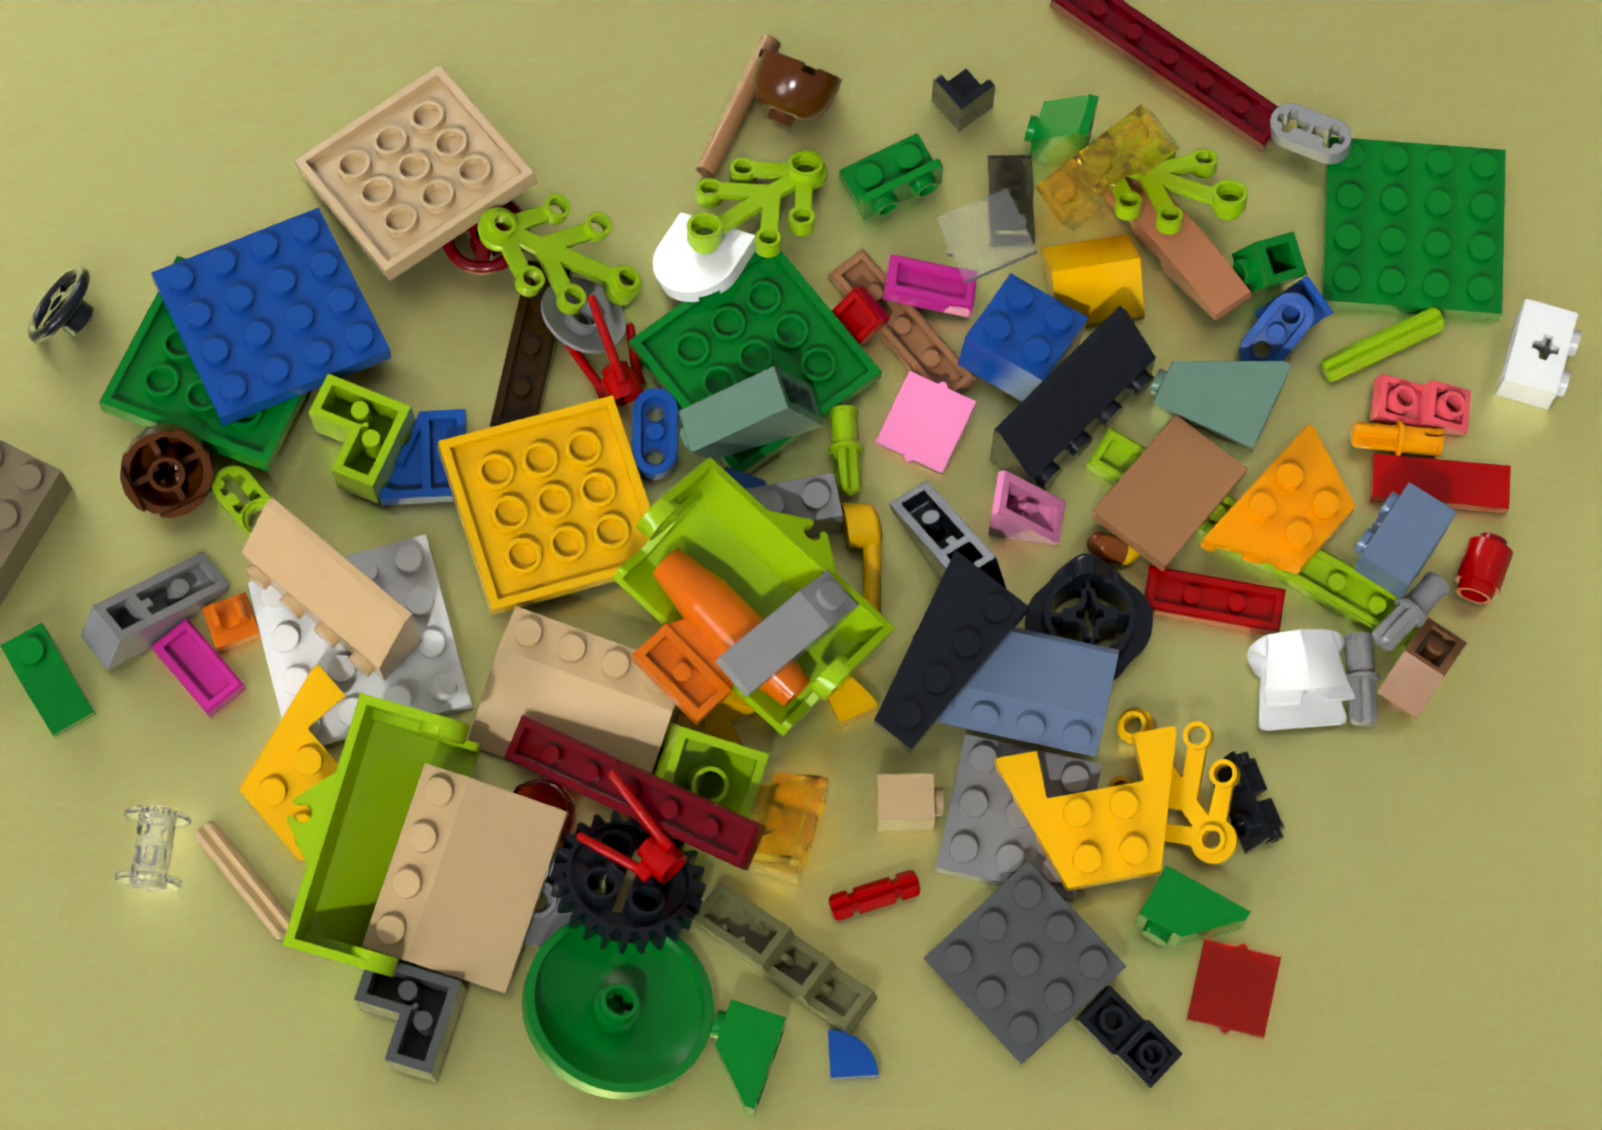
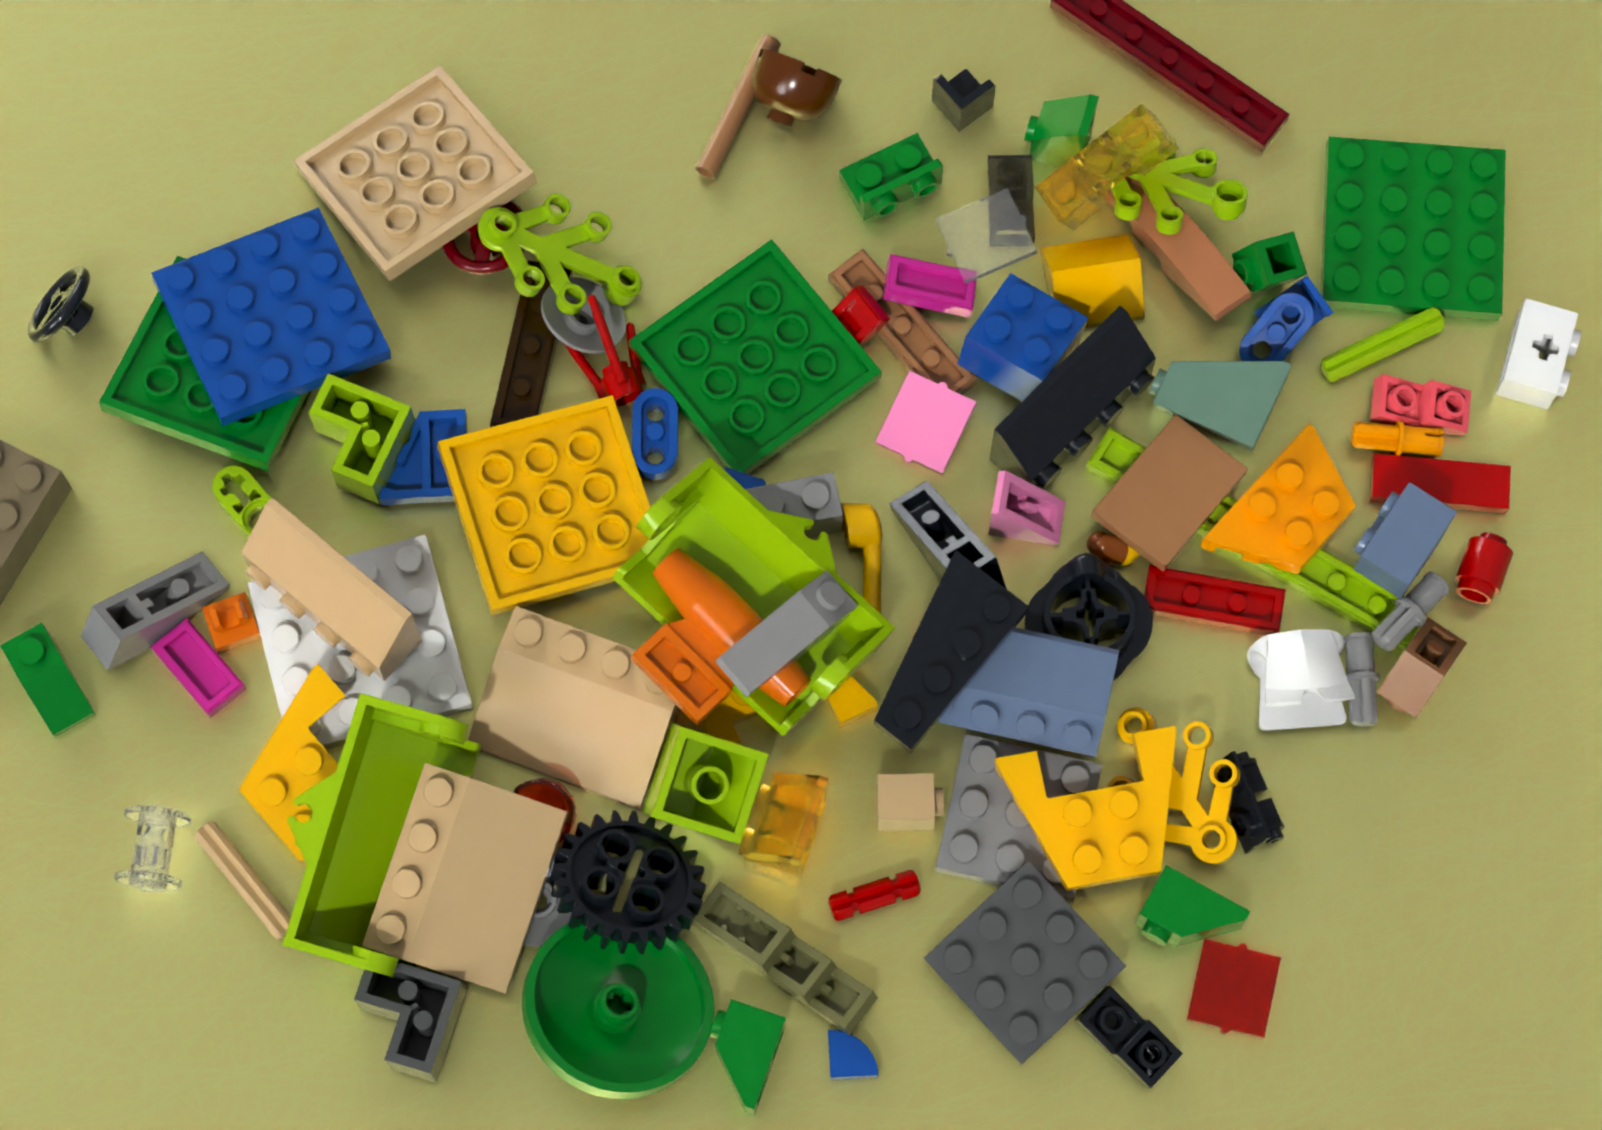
reddish brown cylinder [120,423,213,518] -> none
dark red tile [504,715,767,870] -> none
red plant [576,770,687,884] -> none
white tile [652,212,755,302] -> none
sand green slope [678,366,824,460] -> none
lime plant [687,150,828,258] -> none
lime axle [828,405,864,496] -> none
light grey beam [1270,103,1352,165] -> none

